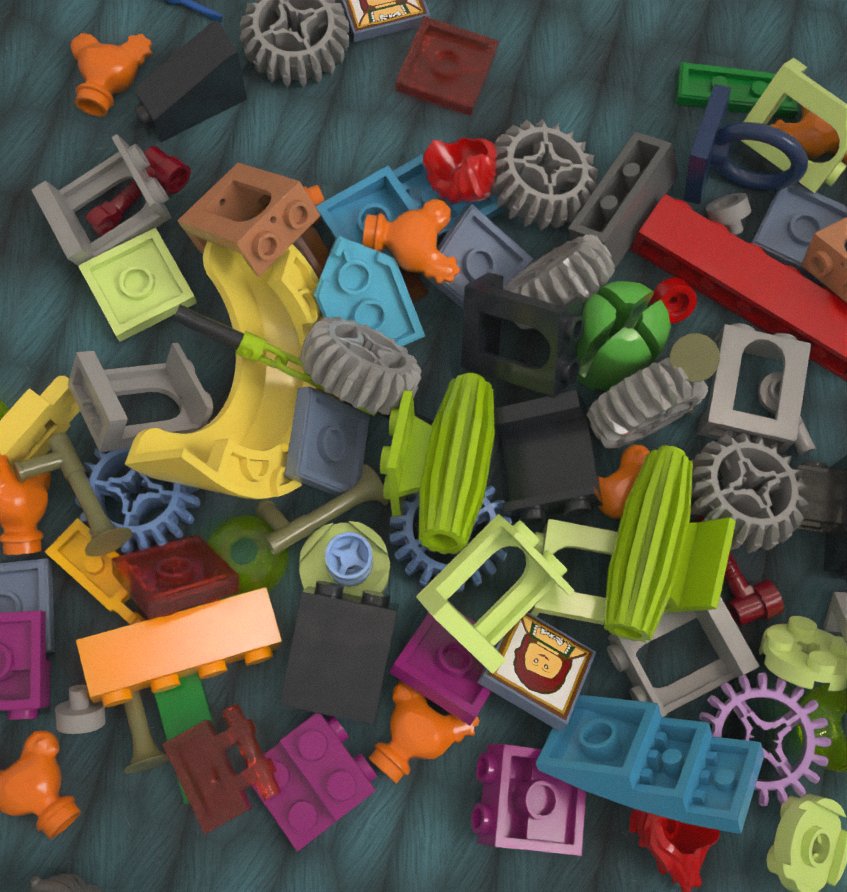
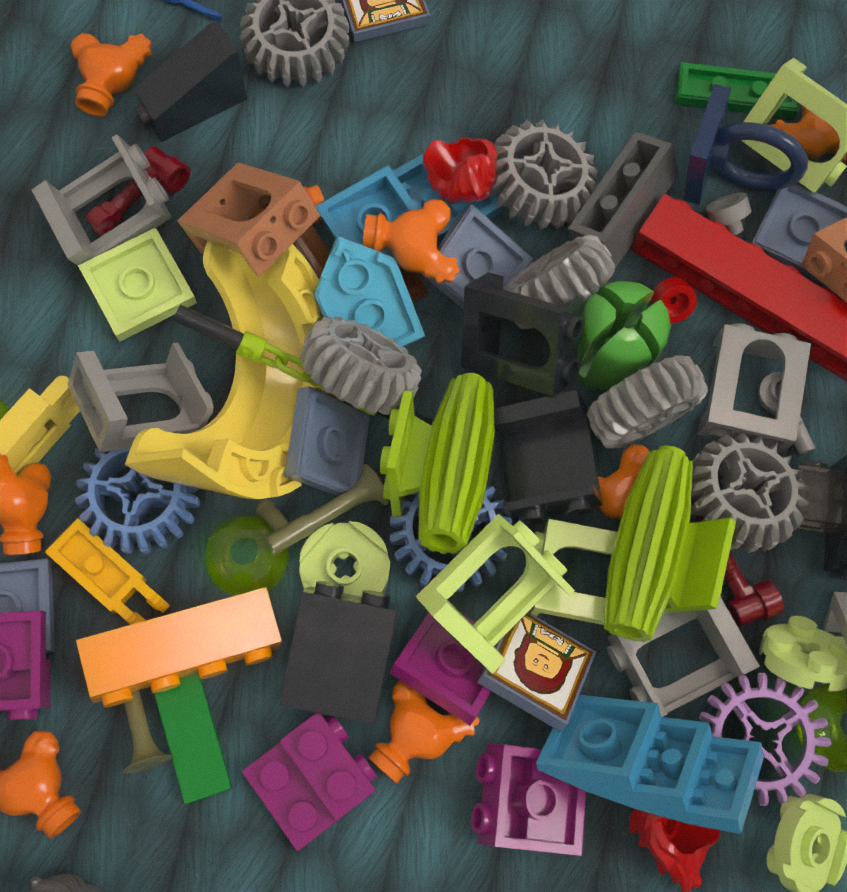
olive piece [13,433,132,557] -> none
light grey tile [55,685,106,734] -> none
clear red plate [111,535,239,619] -> none
clear red plate [162,703,282,834] -> none
light blue wheel [325,532,373,587] -> none
clear red plate [396,16,499,116] -> none
olive piece [670,333,720,414] -> none

